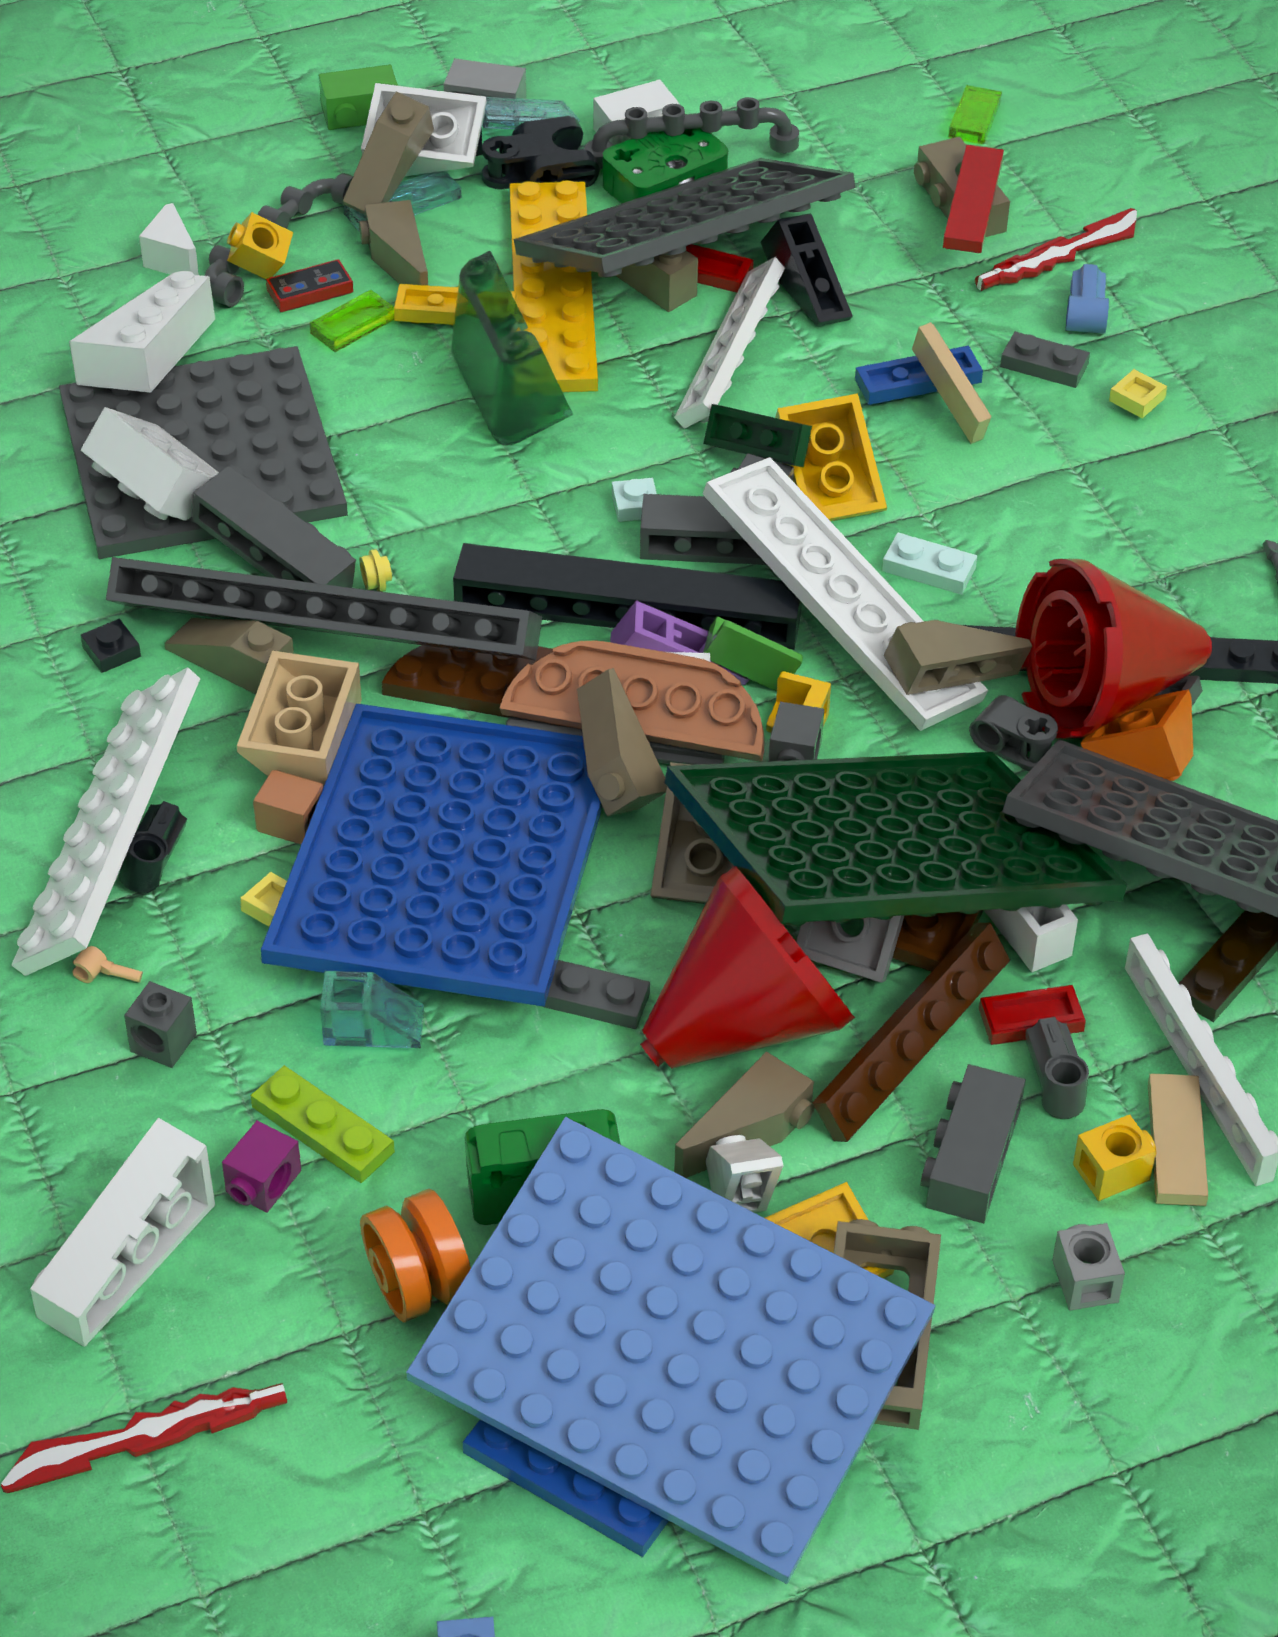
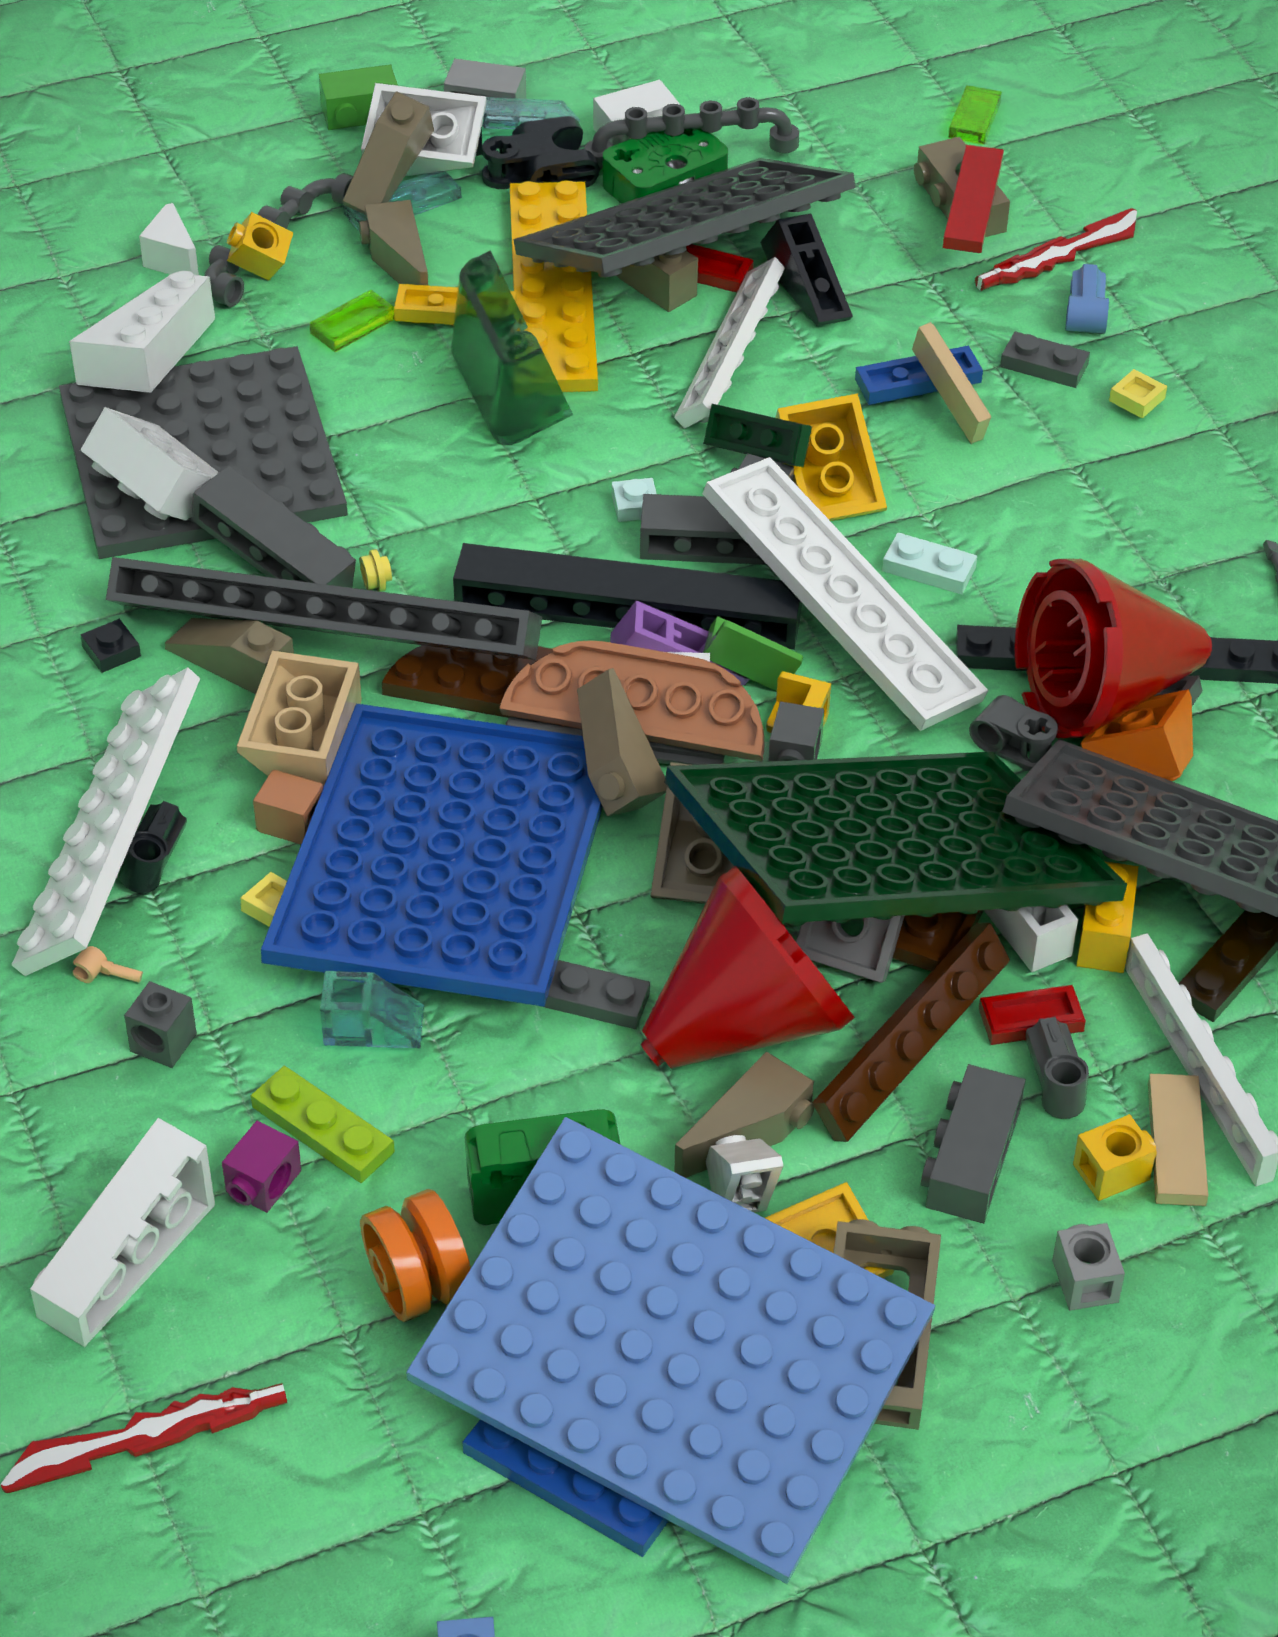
tile [266,259,354,312] -> none
dark tan slope [883,620,1032,695] -> none
none -> yellow brick [1077,861,1139,973]

